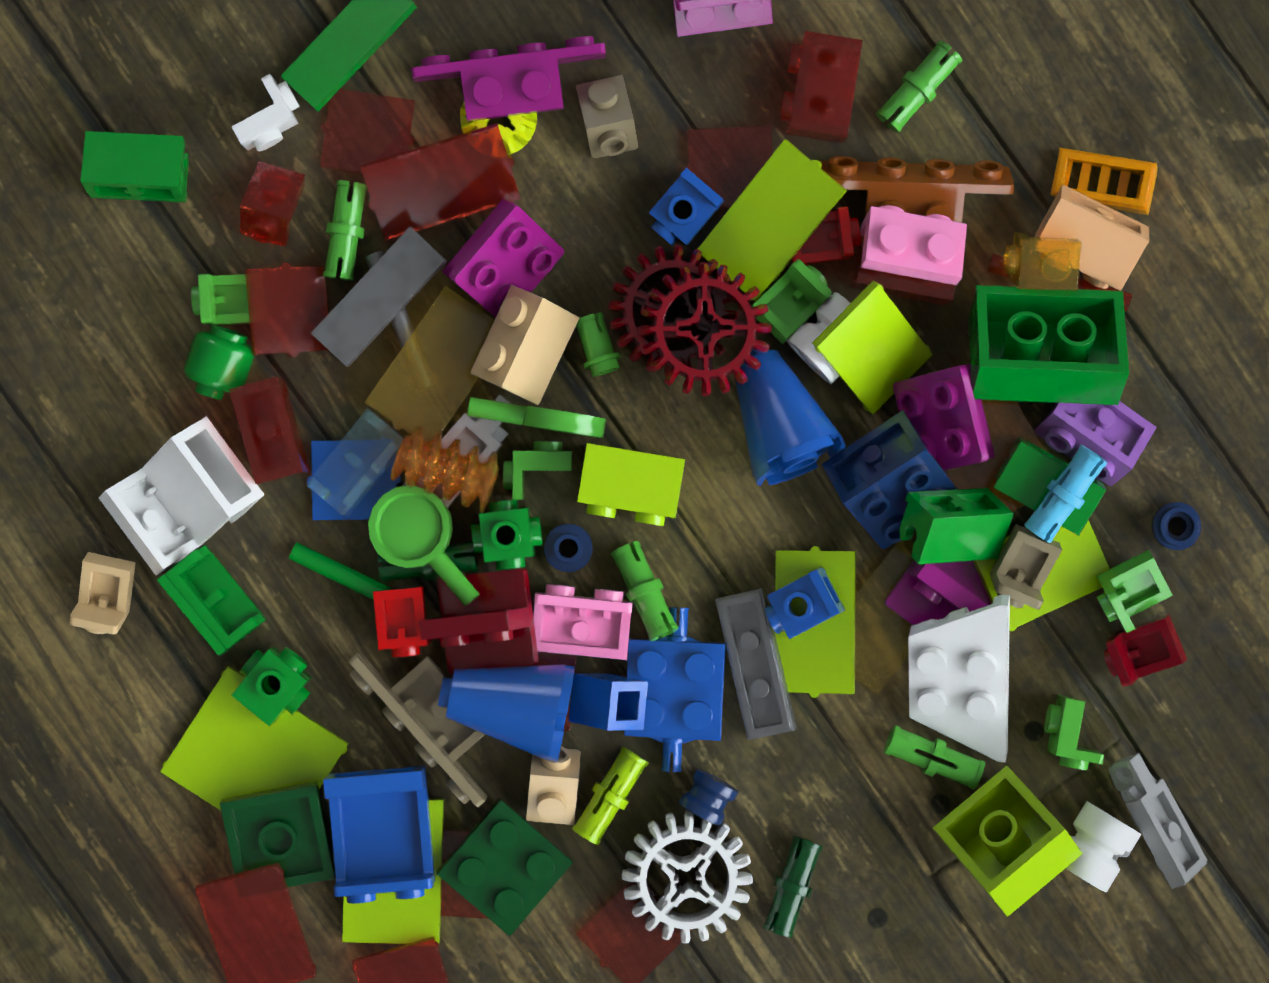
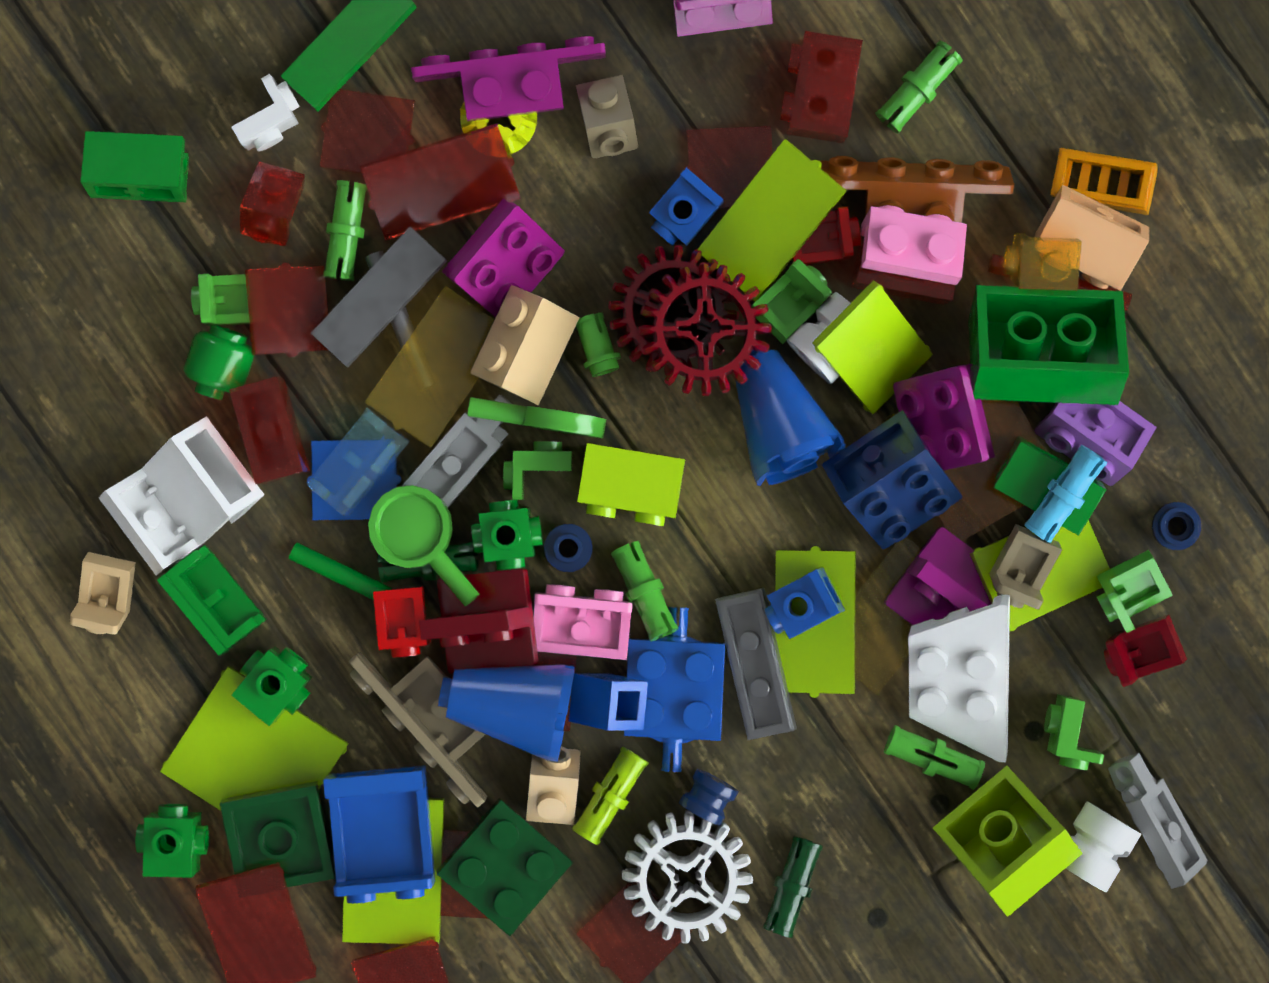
clear orange piece [390,425,499,513] -> none
green hinge [900,488,1014,564] -> none
none -> green brick [135,803,209,878]

